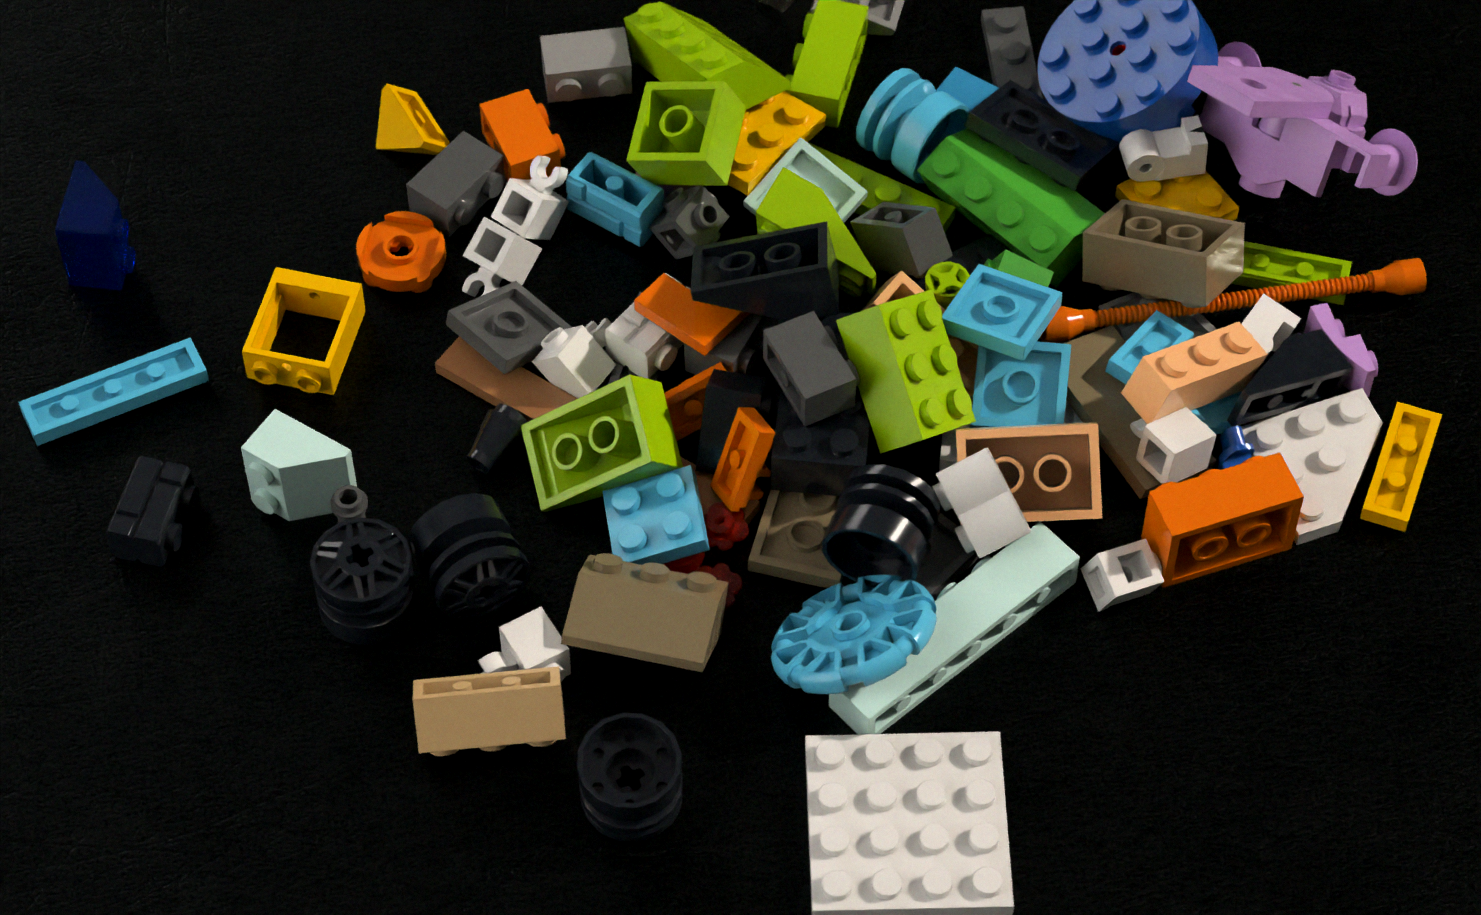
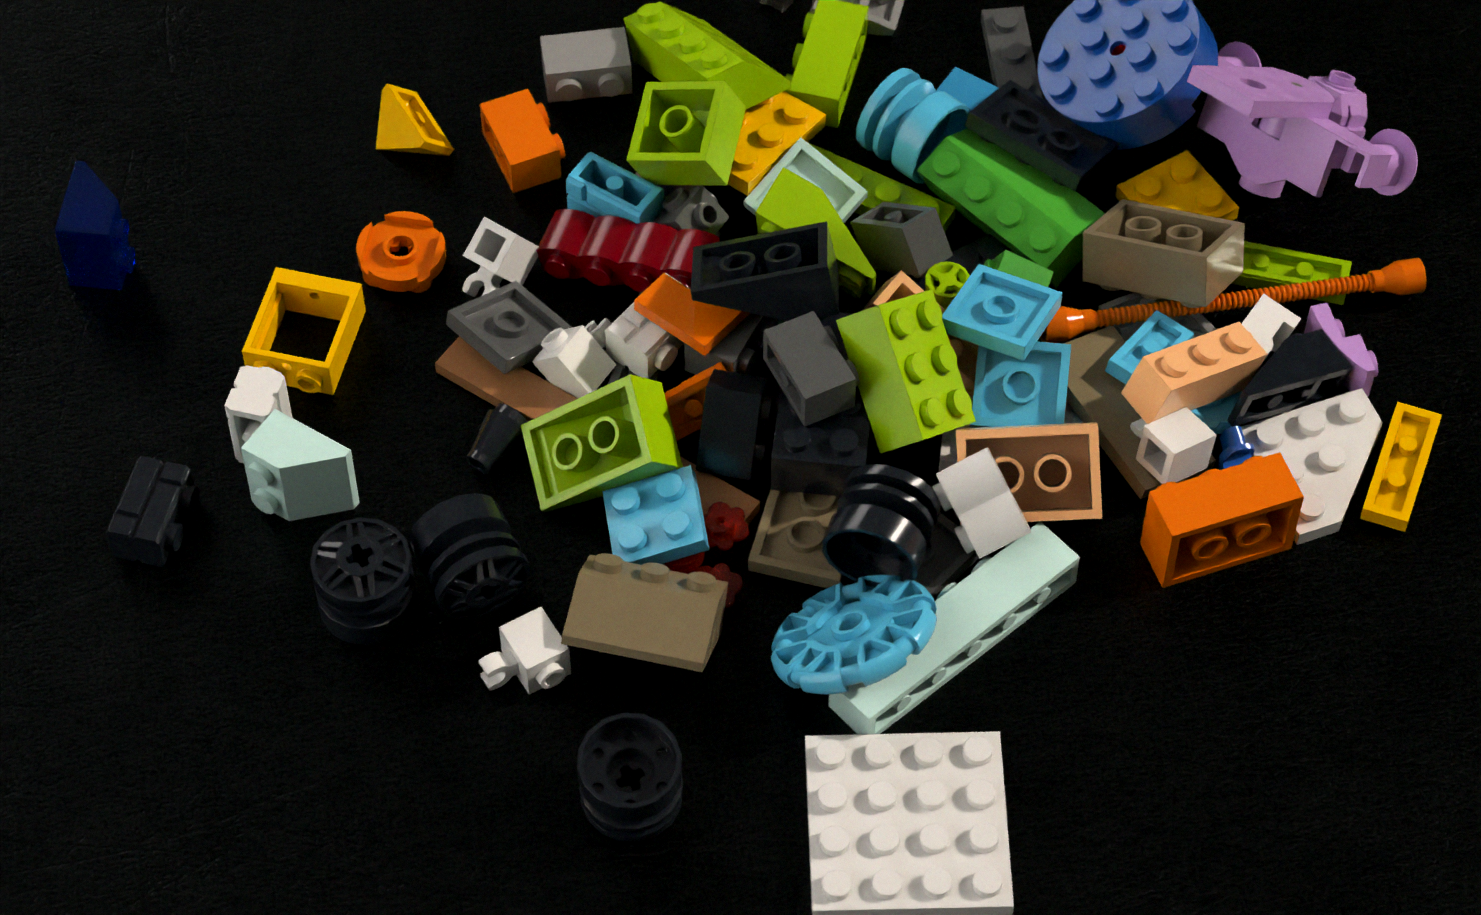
medium azure plate [19,338,209,446] -> none
dark grey pin [330,485,368,523] -> none
dark grey brick [406,131,506,237] -> none
tan brick [413,666,566,756] -> none
white brick [491,155,569,240] -> none
orange plate [710,407,775,512] -> none
white brick [1081,539,1165,612] -> none
white leg [1119,115,1208,182] -> none
none -> white brick [224,365,292,463]
none -> dark red brick [537,209,721,292]

